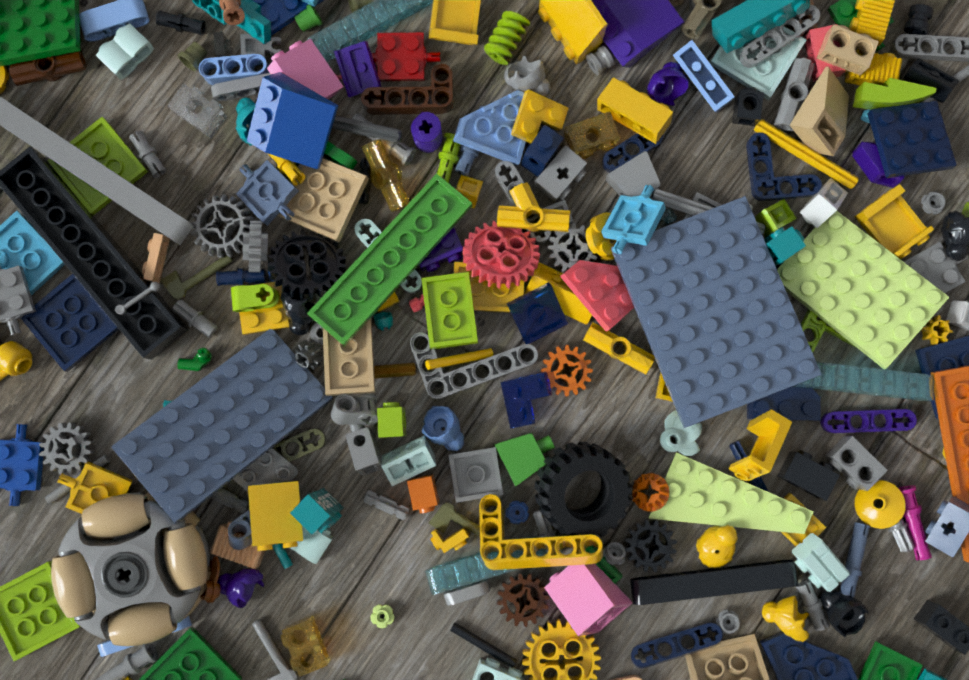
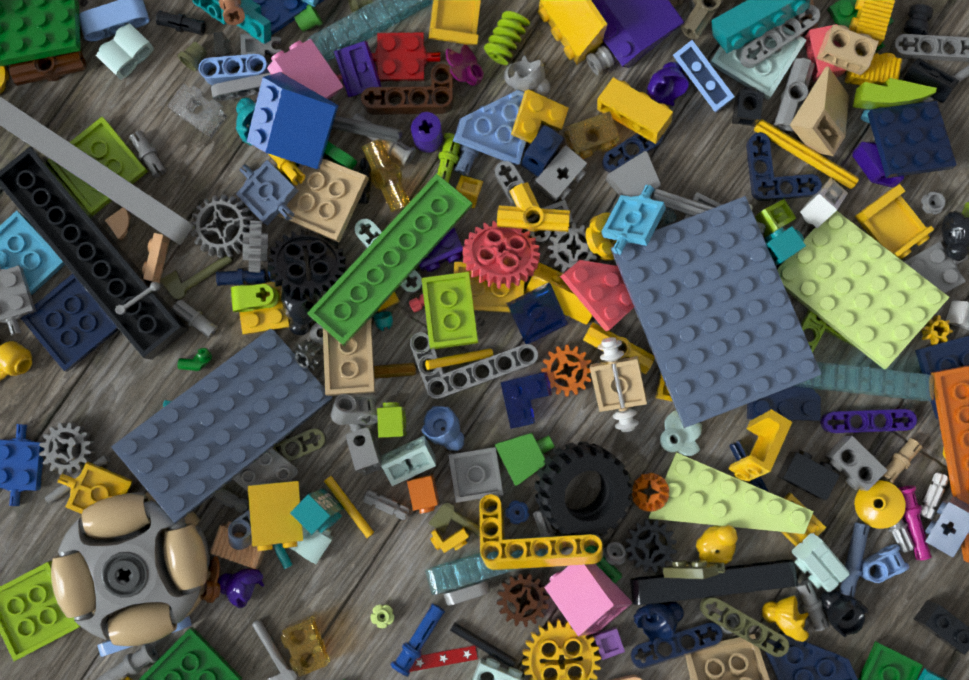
none -> light nougat tile [105,208,131,240]
none -> yellow bar [324,476,374,538]
none -> blue pin [390,603,445,677]
none -> red sticker [409,646,478,672]
none -> magenta plate [446,44,484,86]
none -> tan plate [590,337,647,432]
none -> medium lavender plate [593,627,625,660]
none -> dark blue piece [633,602,684,643]
none -> olive plate [663,560,725,579]
none -> olive beam [700,597,789,657]
none -> light blue piece [860,544,910,583]
none -> tan pin [882,438,923,484]
none -> white axle [920,473,949,519]

